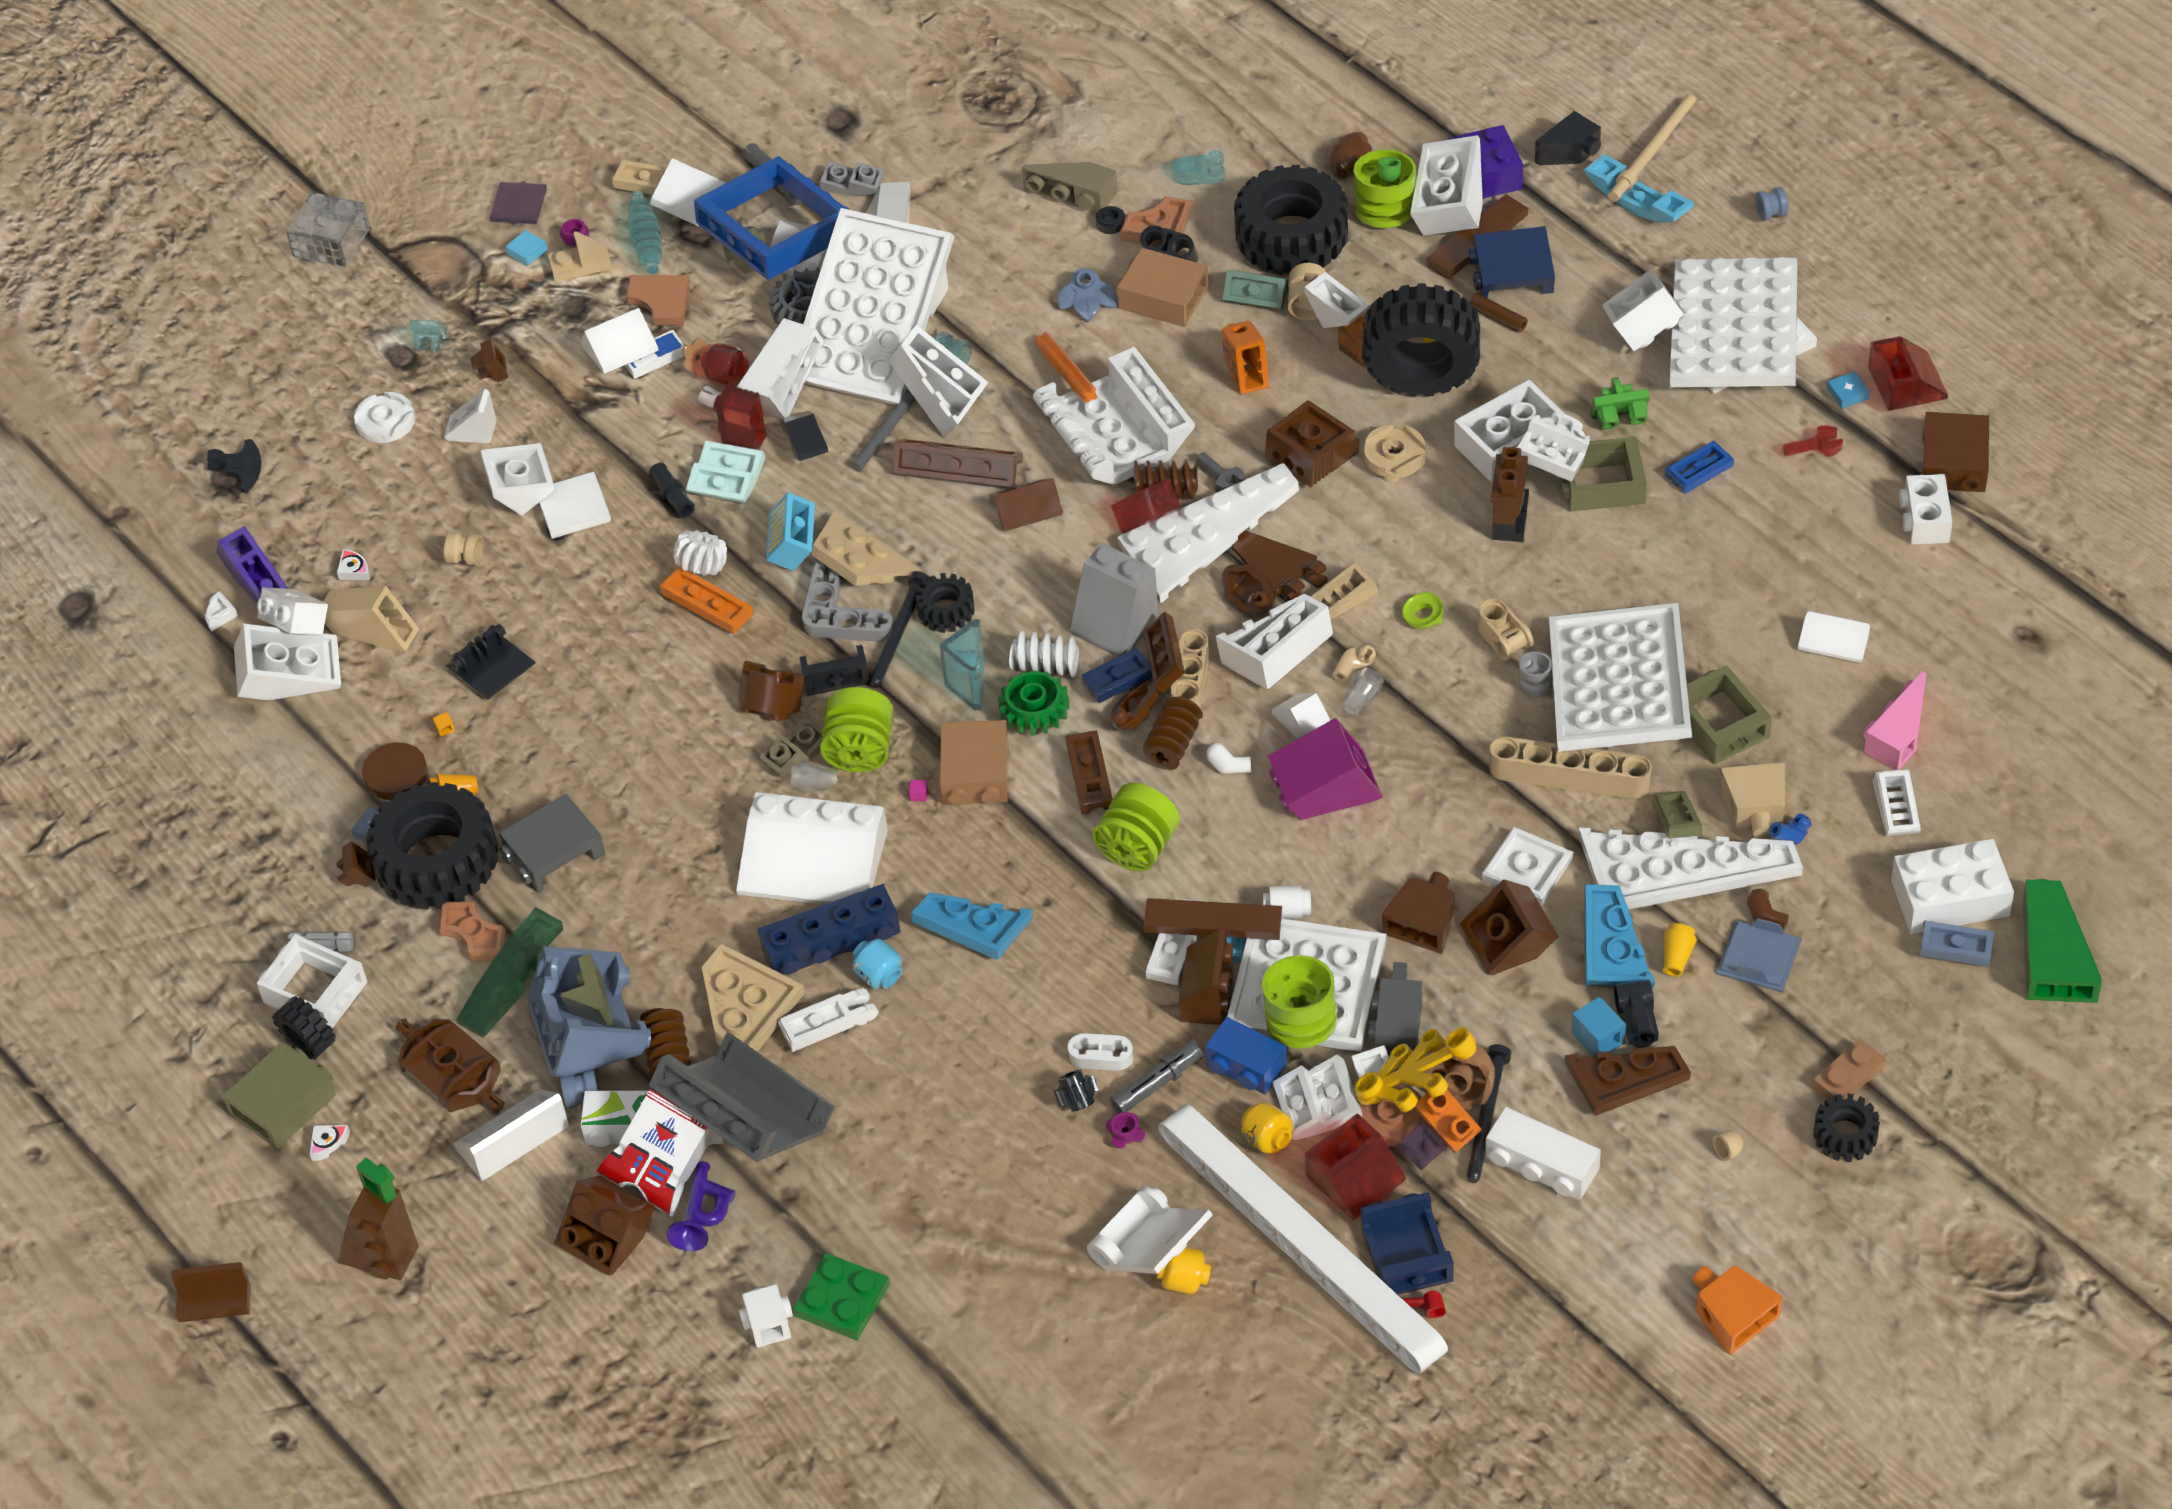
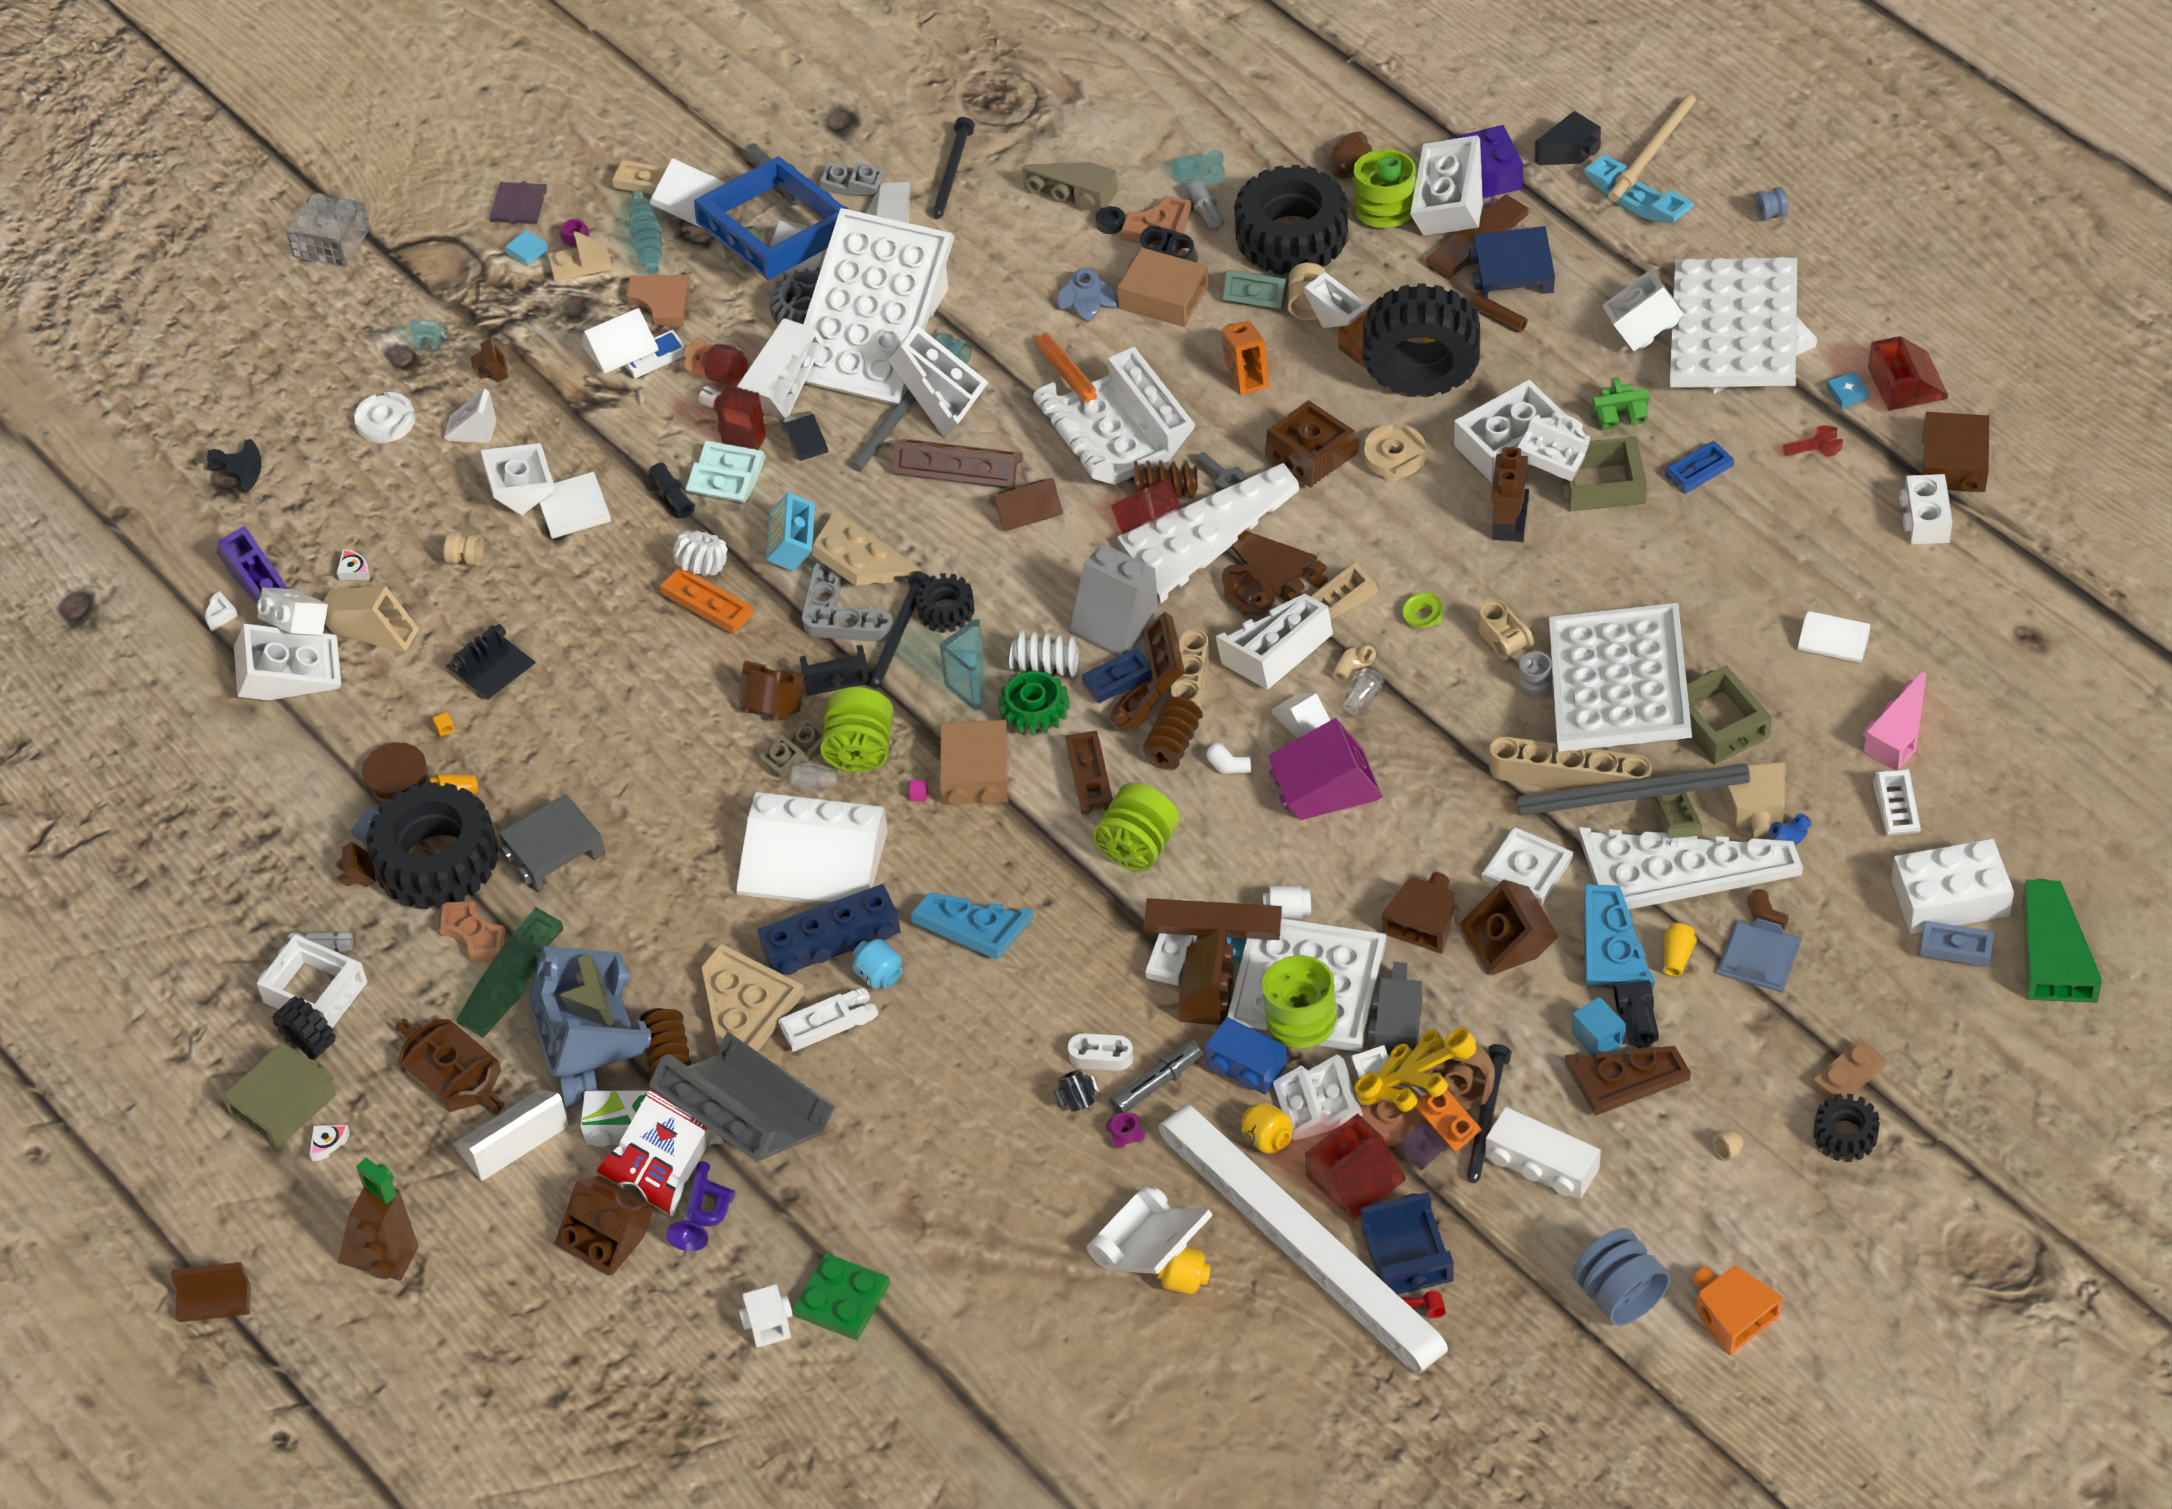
none -> black bar [932,117,975,219]
none -> light grey axle [1186,180,1224,230]
none -> dark grey axle [1517,764,1750,815]
none -> sand blue wheel [1572,1228,1671,1326]

